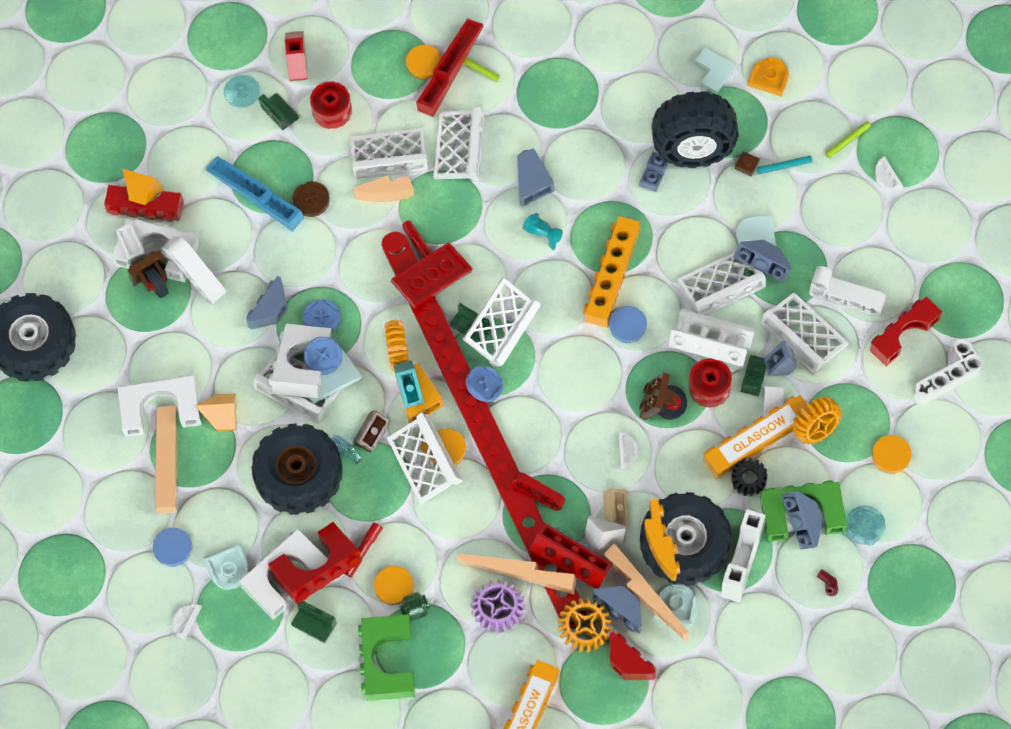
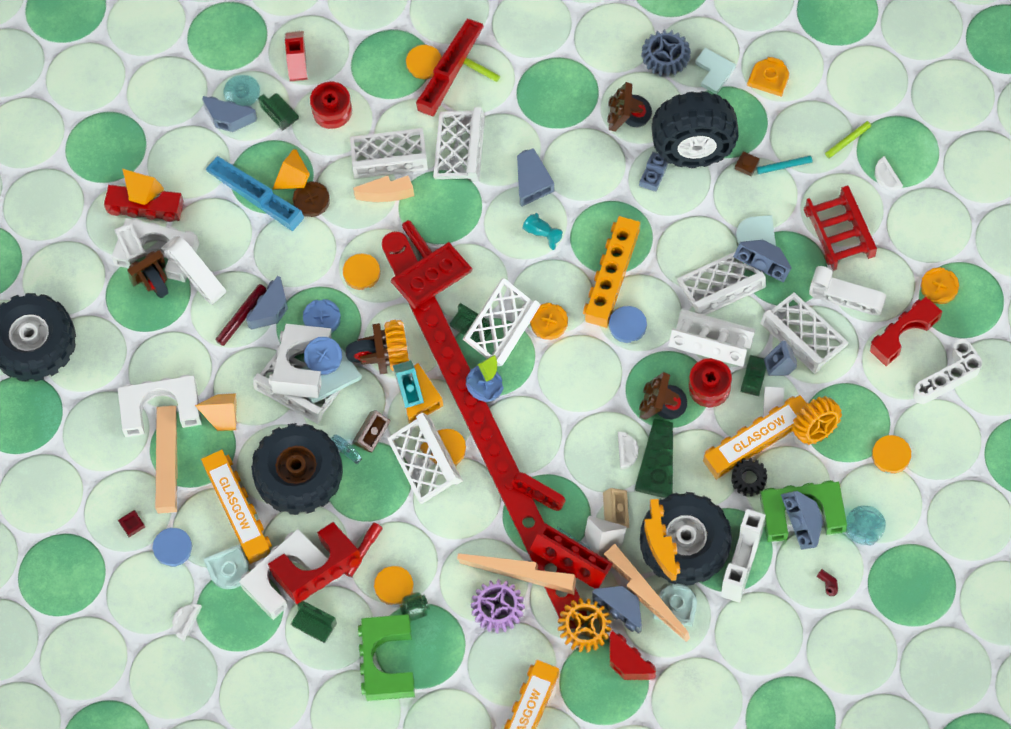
none -> dark red tile [118,510,145,537]
none -> brick [201,450,272,564]
none -> sand blue slope [202,96,257,132]
none -> dark red axle [216,284,267,346]
none -> light orange slope [272,149,310,190]
none -> light orange tile [343,253,380,290]
none -> reddish brown plate [345,323,390,374]
none -> lime tile [478,355,497,381]
none -> light orange tile [530,303,568,340]
none -> reddish brown plate [607,82,652,132]
none -> clear green wing [635,418,673,498]
none -> sand blue gear [641,29,691,77]
none -> red fence [804,185,877,271]
none -> light orange tile [920,267,959,304]

